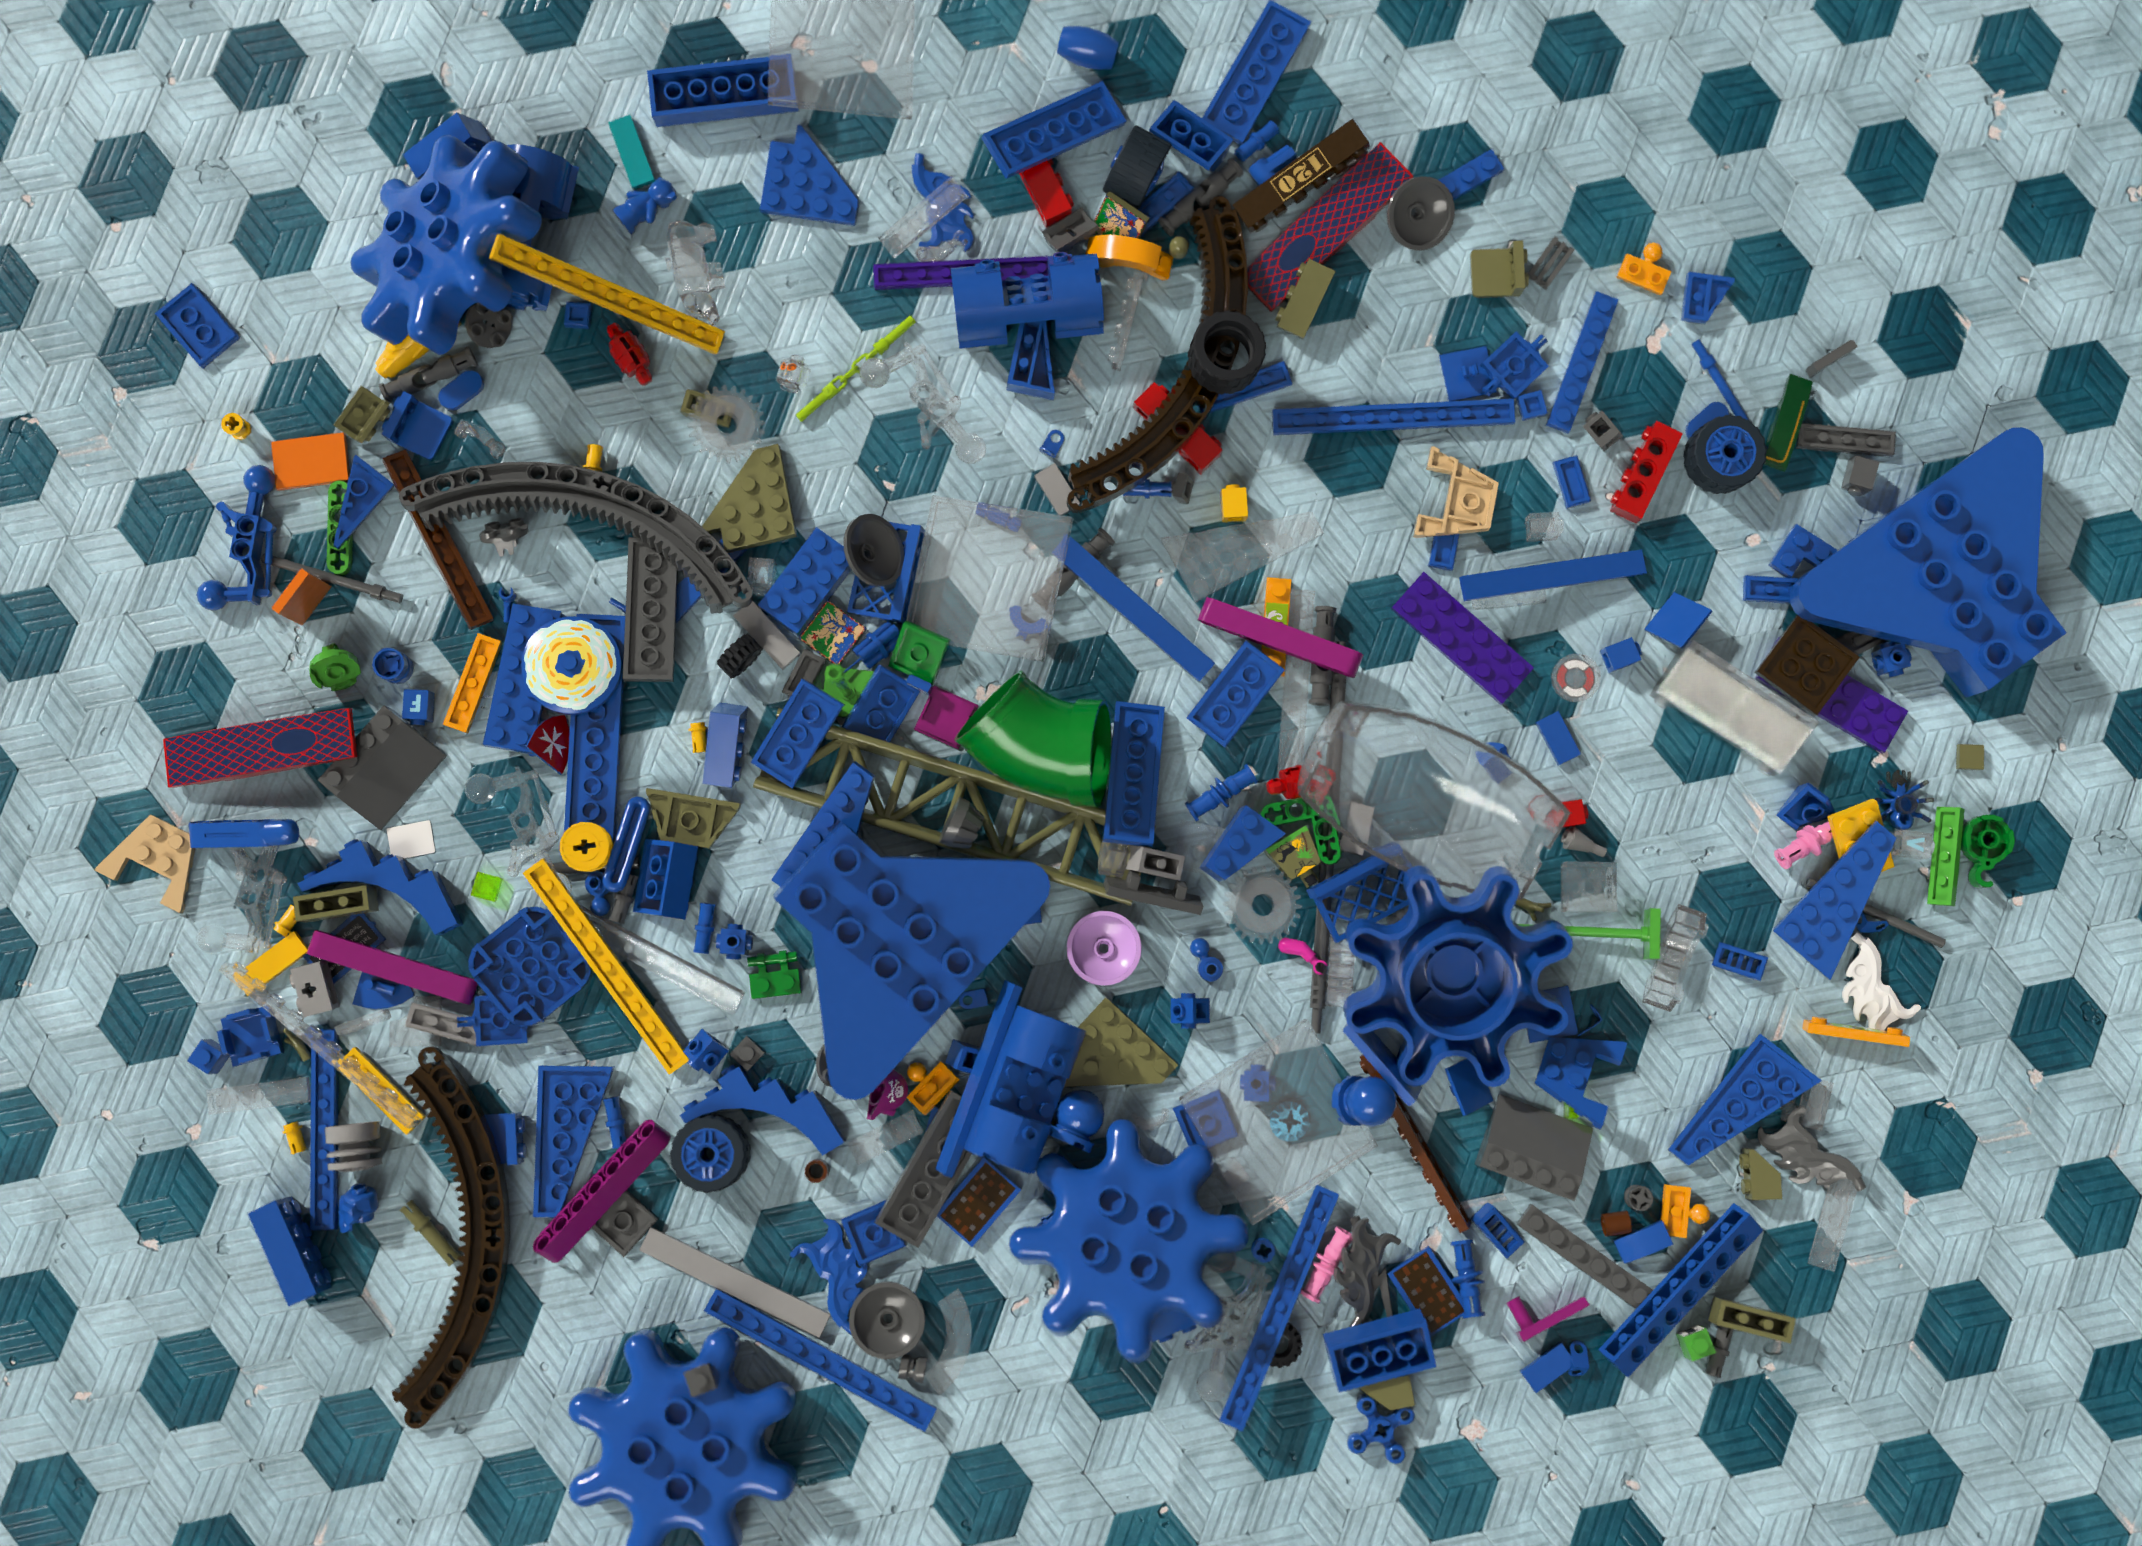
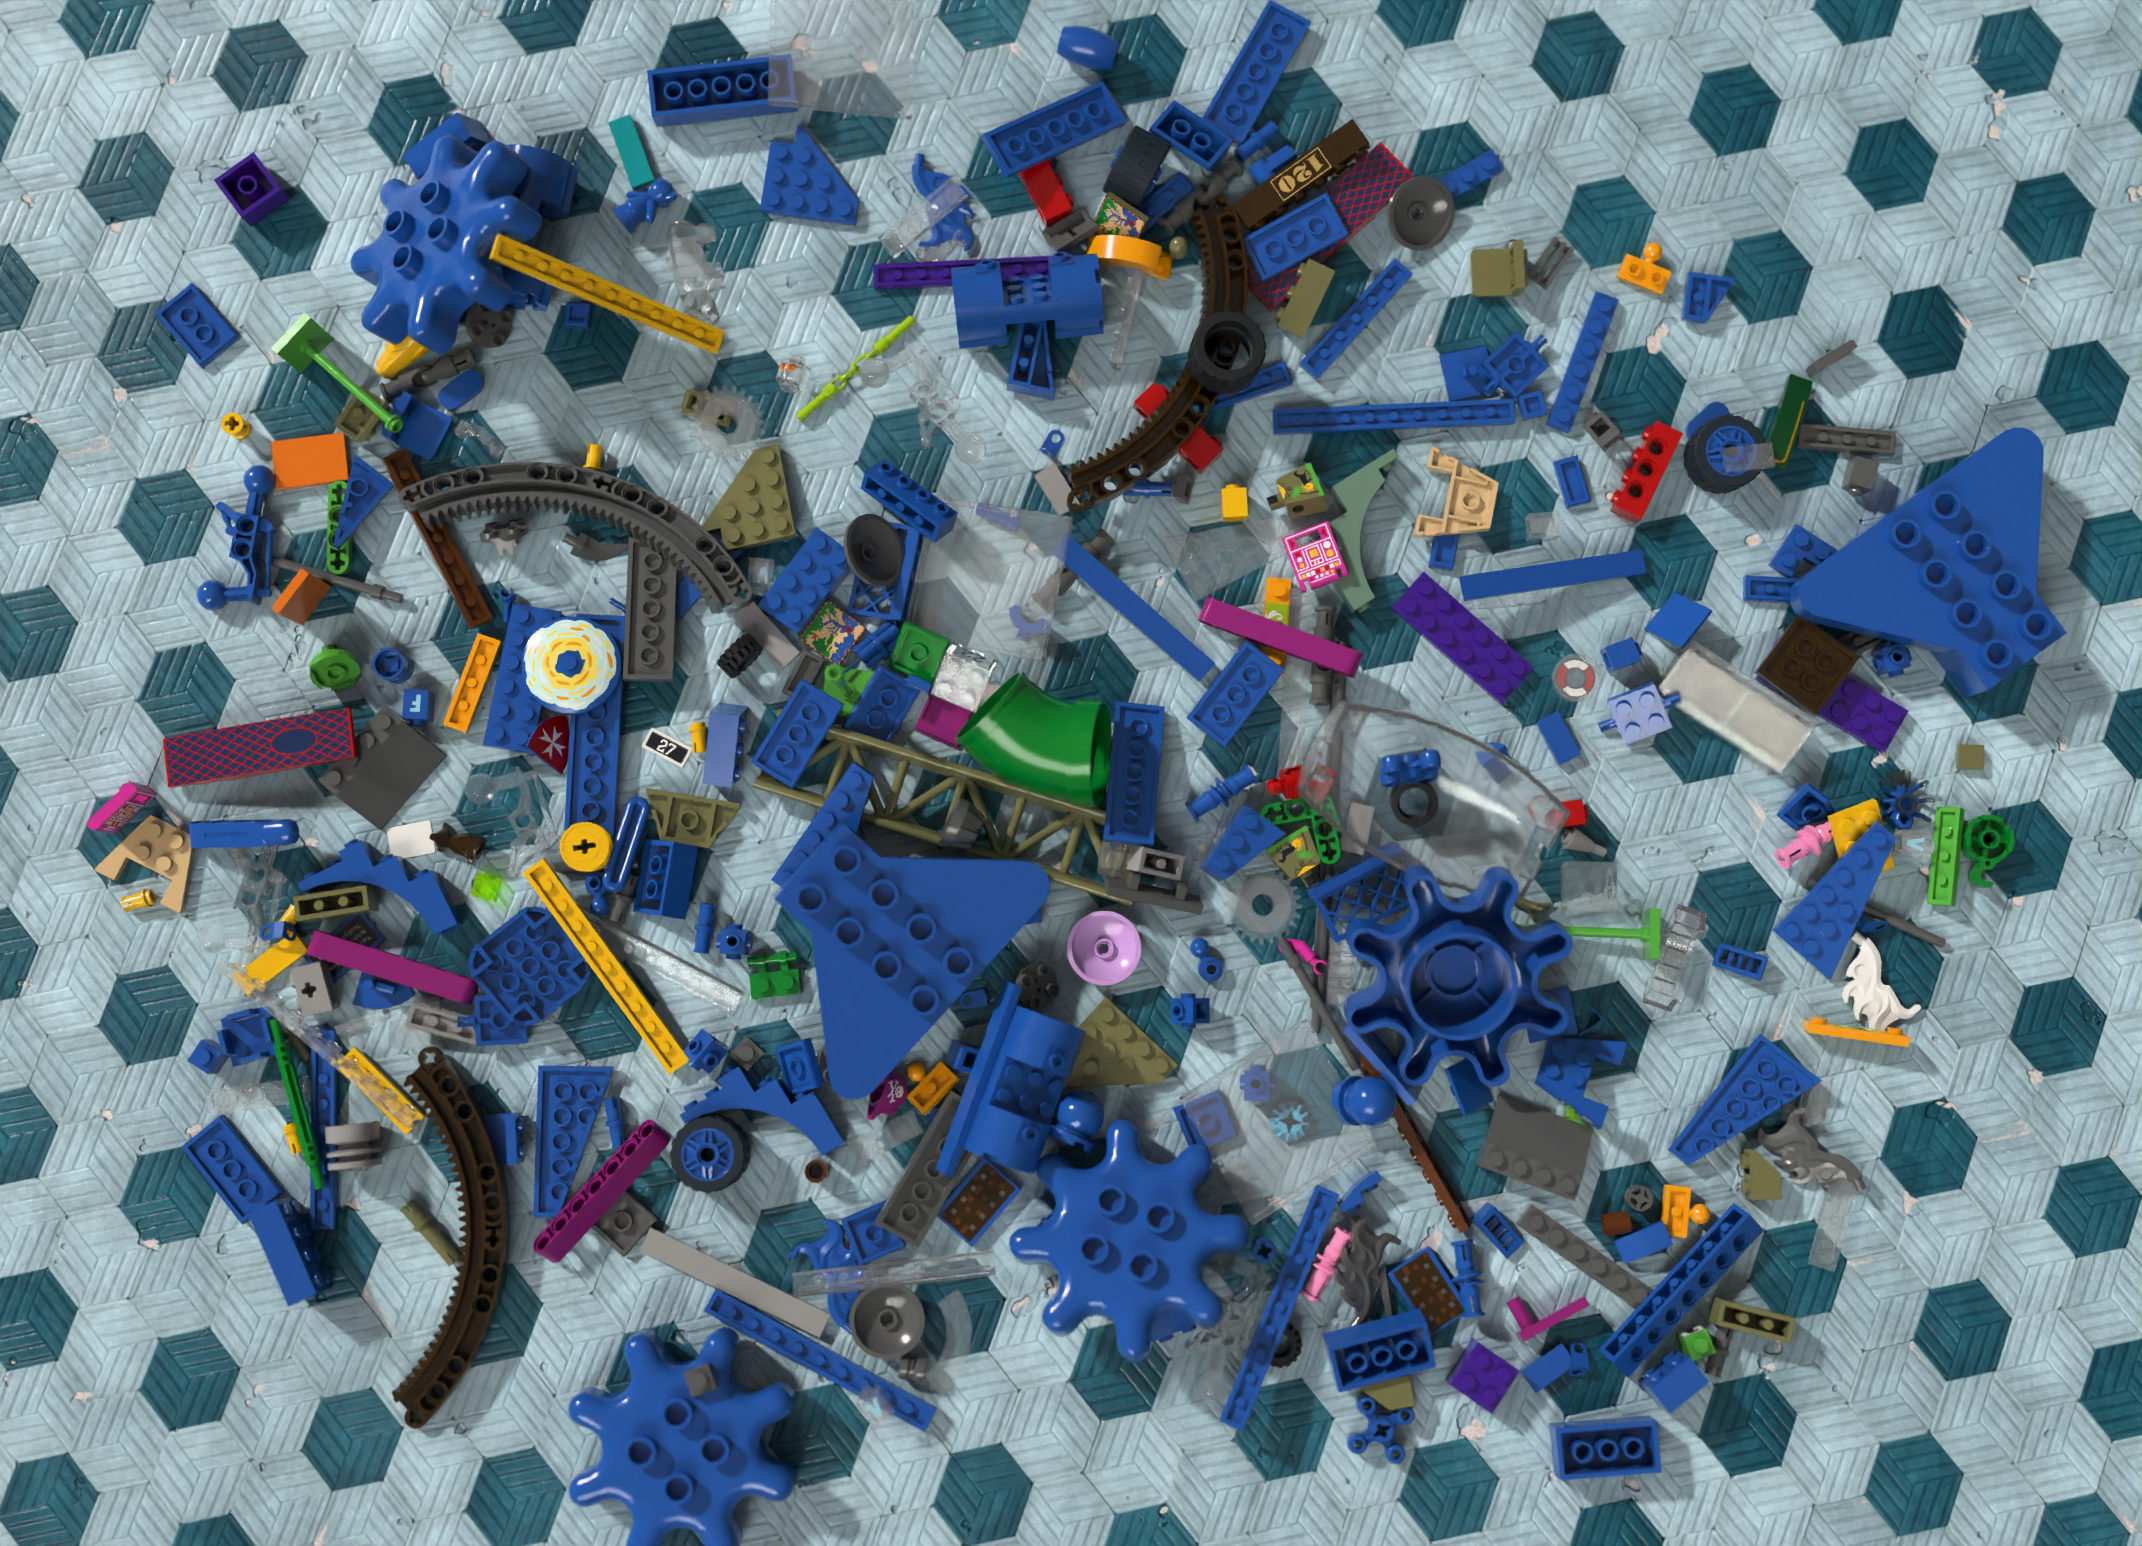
blue head [338,1183,379,1233] -> none
red piece [607,323,652,386] -> none
blue bar [1691,339,1768,467] -> none
none -> dark pink container [87,781,157,834]
none -> yellow pin [121,889,156,912]
none -> blue tile [181,1114,285,1225]
none -> dark purple brick [214,152,290,227]
none -> blue piece [260,921,296,941]
none -> green axle [269,1018,326,1190]
none -> bright green tile [271,312,404,433]
none -> dark brown animal [429,823,487,865]
none -> dark grey bar [562,532,628,561]
none -> sticker [641,728,693,768]
none -> blue tile [776,1037,824,1096]
none -> clear tile [792,1250,996,1298]
none -> clear brick [855,1384,895,1428]
none -> blue brick [860,459,958,543]
none -> clear brick [931,642,998,713]
none -> dark grey plate [1015,960,1060,1010]
none -> blue tile [1243,192,1349,283]
none -> olive torso [1266,462,1328,519]
none -> dark grey bar [1277,937,1361,1071]
none -> dark pink container [1282,521,1348,594]
none -> blue plate [1299,258,1413,381]
none -> sand green arch [1329,448,1399,614]
none -> blue slope [1338,1170,1382,1214]
none -> blue gear [1379,750,1441,787]
none -> black tyre [1390,781,1439,826]
none -> dark purple brick [1445,1338,1520,1414]
none -> blue brick [1549,1415,1662,1481]
none -> plate [1598,681,1682,745]
none -> blue brick [1638,1350,1709,1414]
none -> clear tile [1722,442,1775,474]

